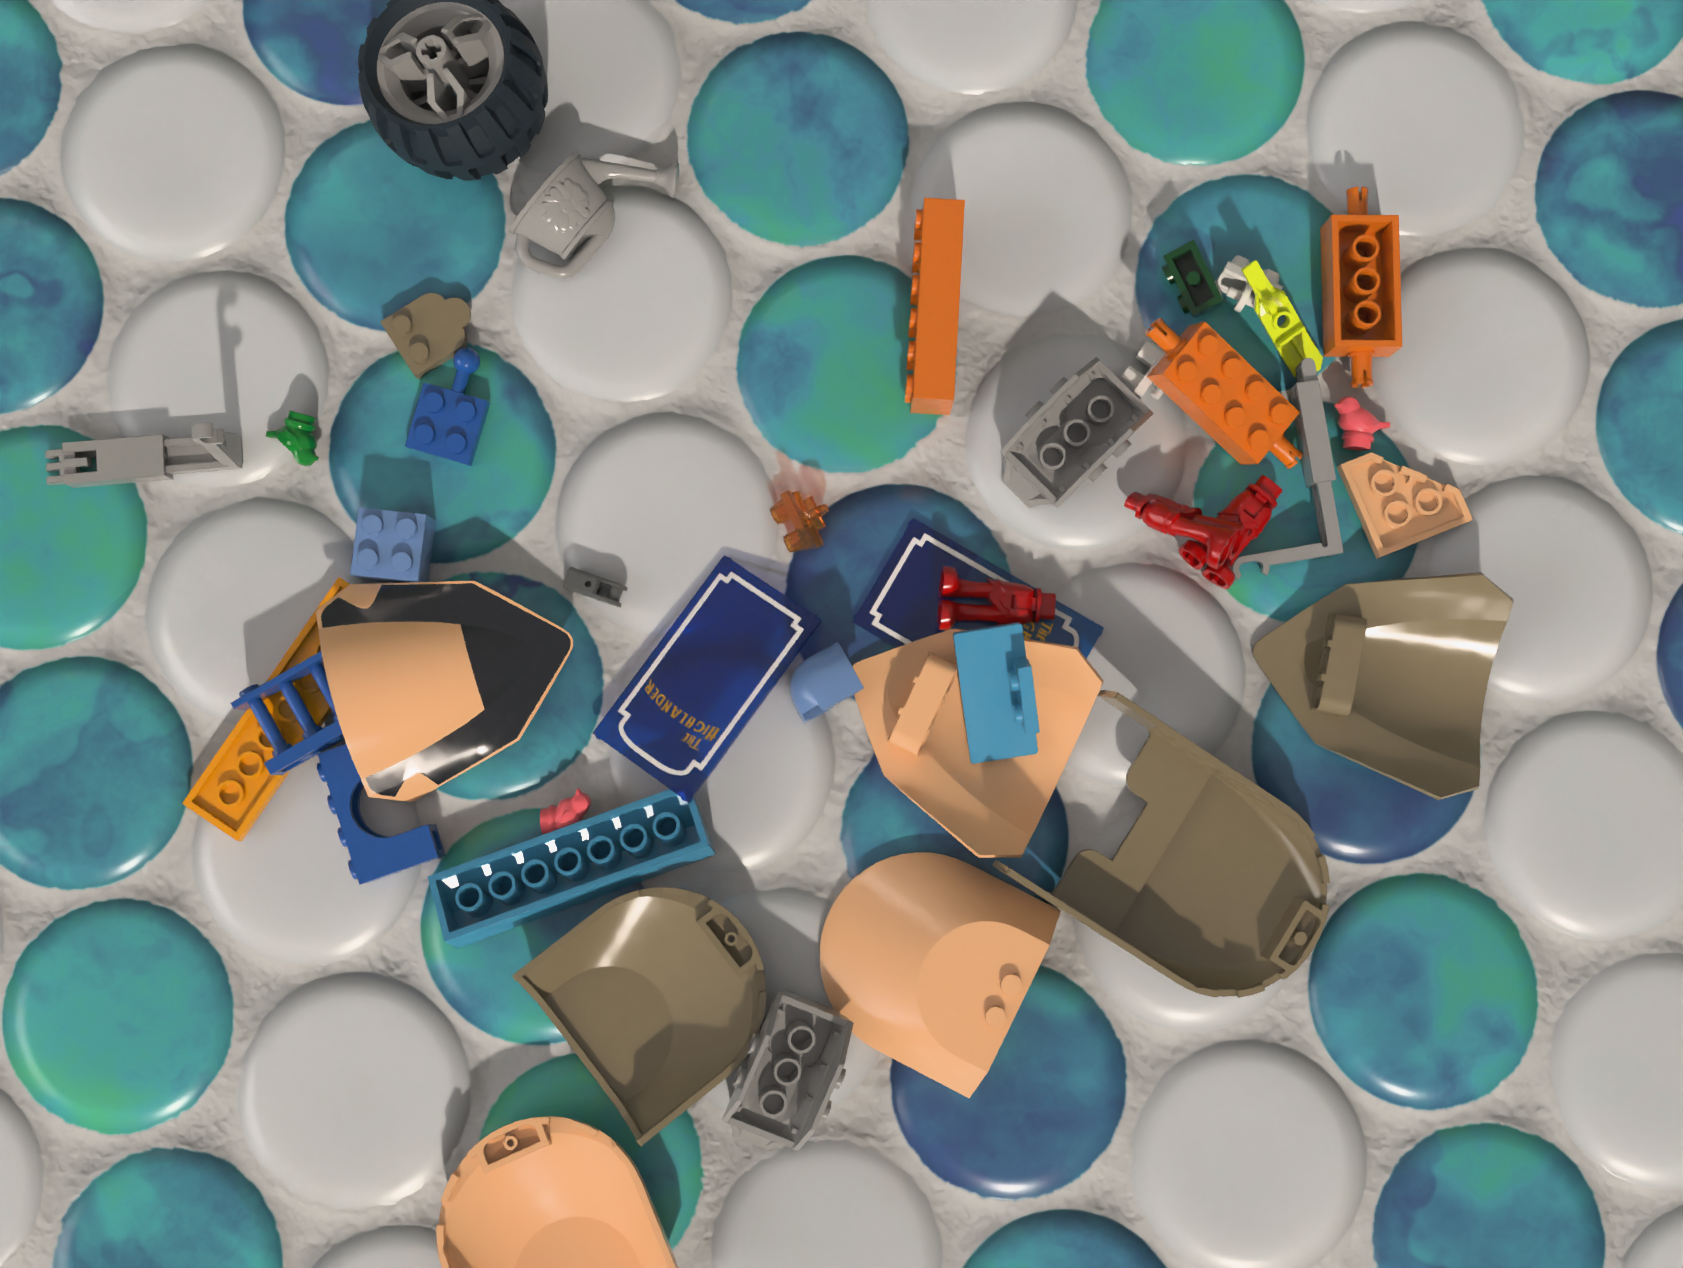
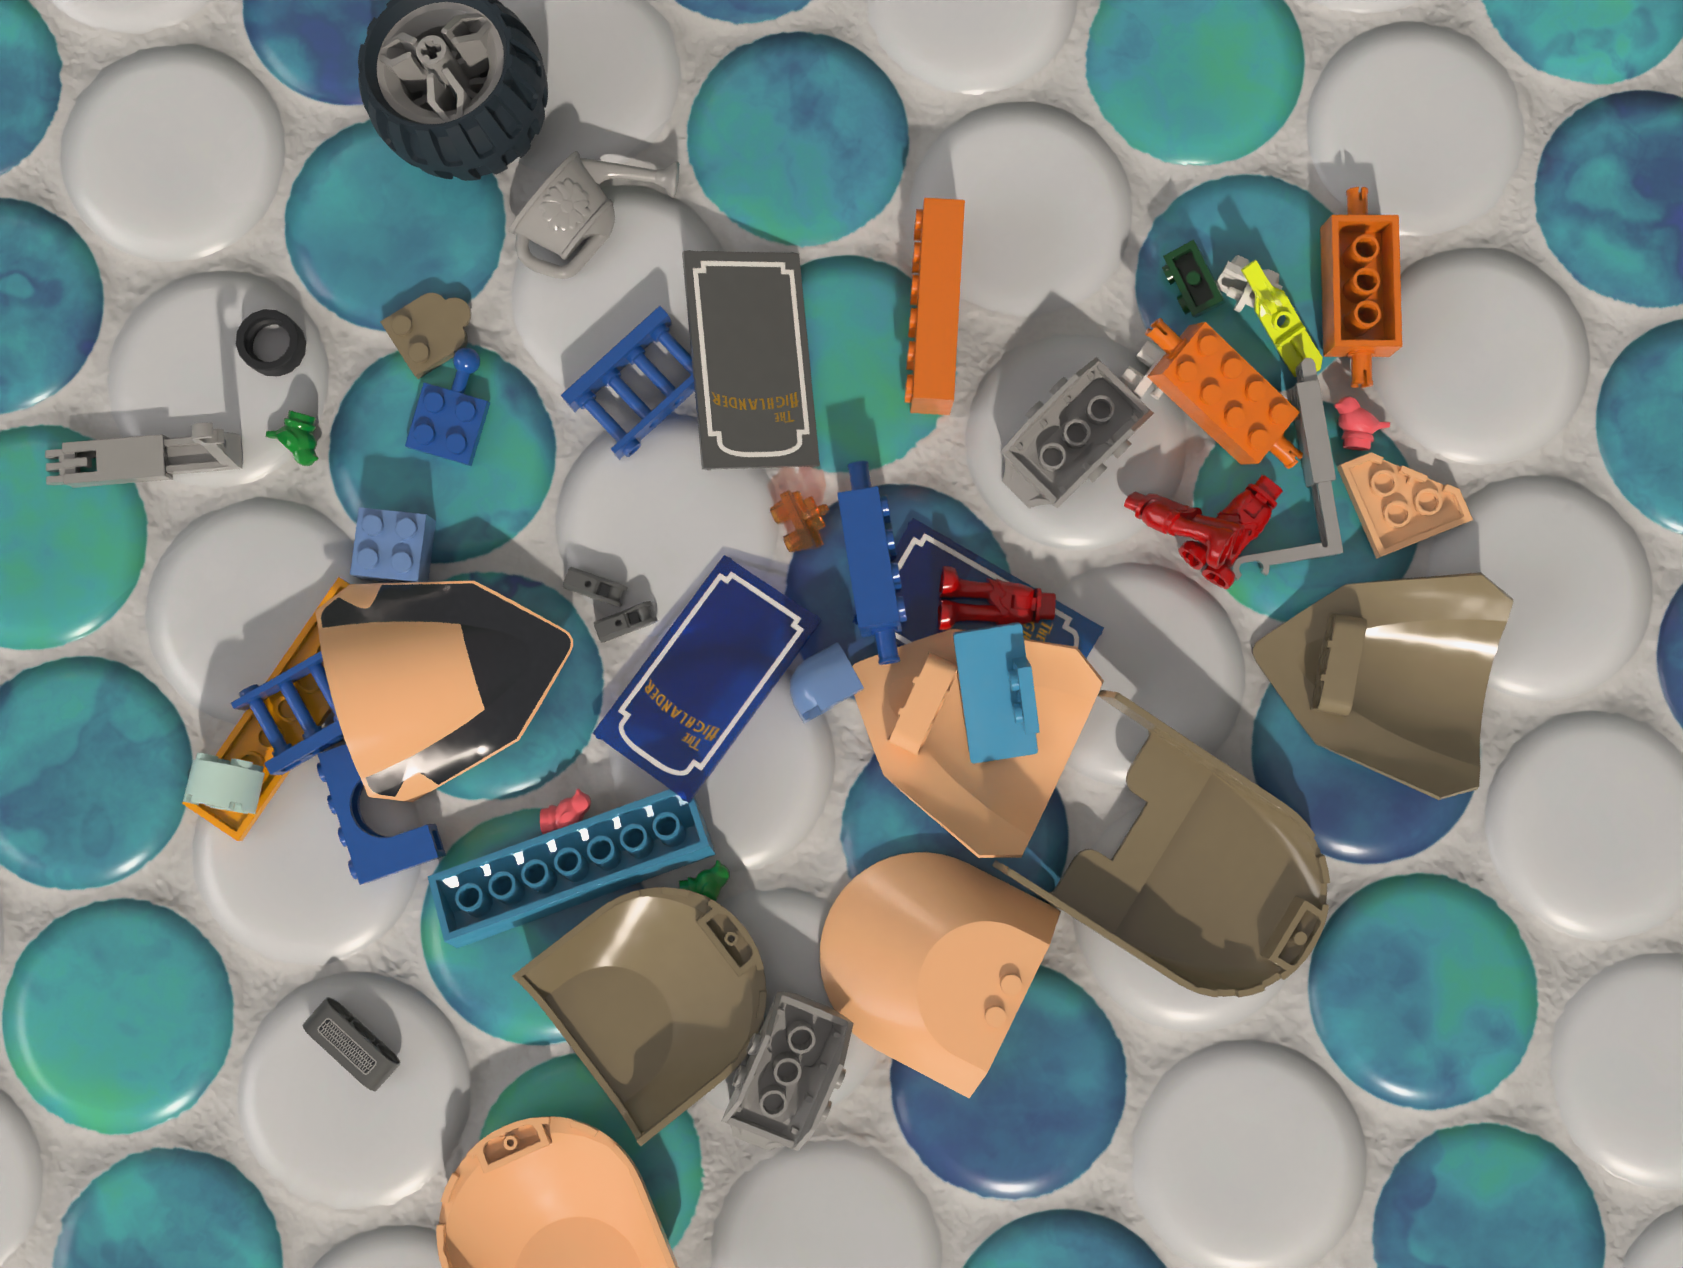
none -> light aqua brick [183,753,265,814]
none -> black tyre [236,309,306,377]
none -> dark grey beam [302,997,401,1091]
none -> blue fence [561,306,695,460]
none -> dark grey bar [593,601,658,643]
none -> green animal [679,860,730,901]
none -> dark grey piece [682,250,820,471]
none -> blue brick [837,461,907,665]

